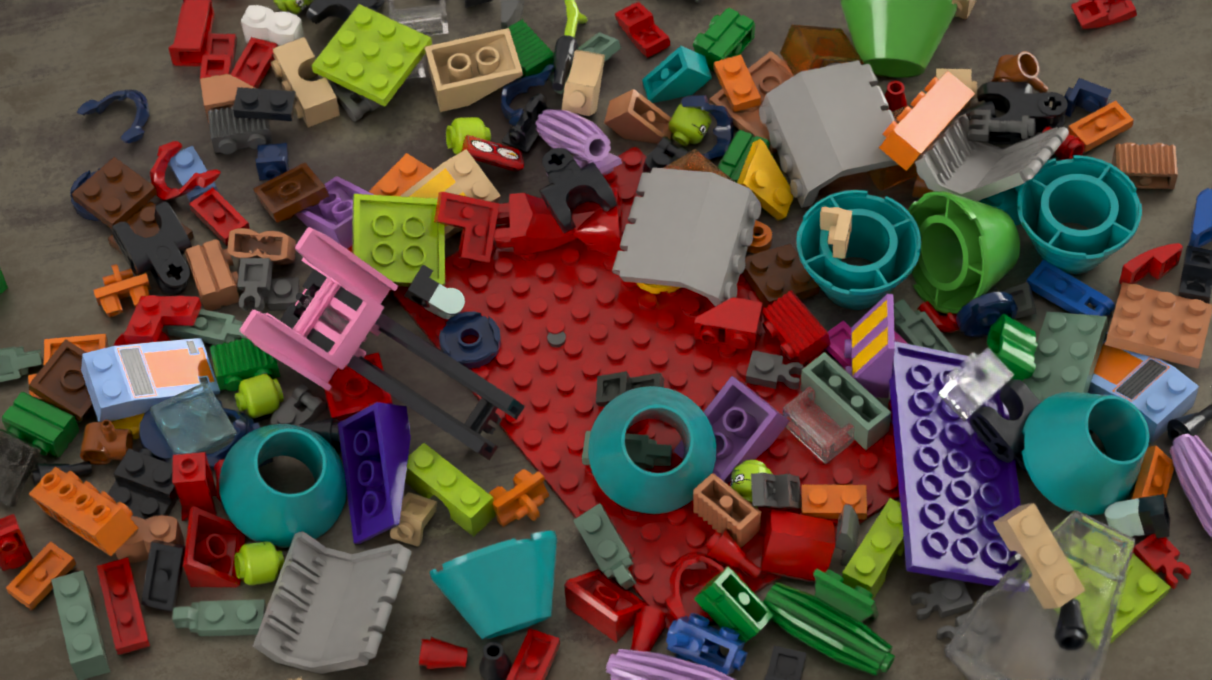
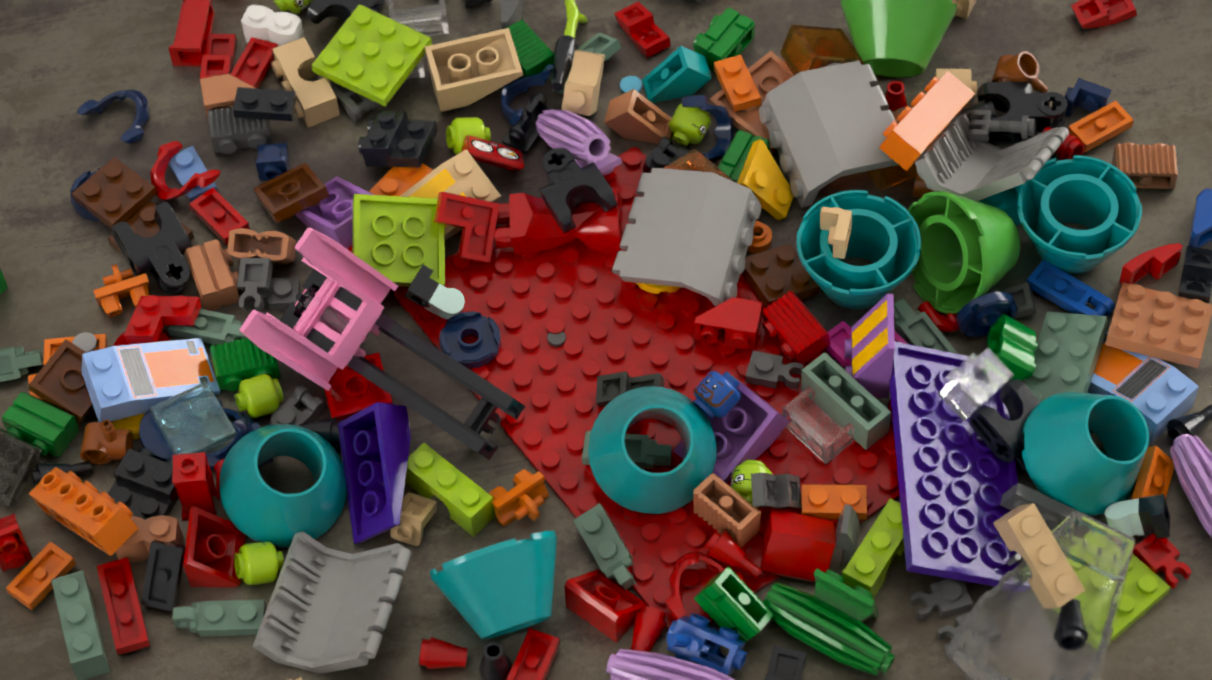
none -> light grey piece [73,332,97,352]
none -> black plate [358,110,438,167]
none -> medium azure piece [620,76,642,93]
none -> blue head [693,371,741,419]
none -> dark grey plate [1000,483,1075,531]

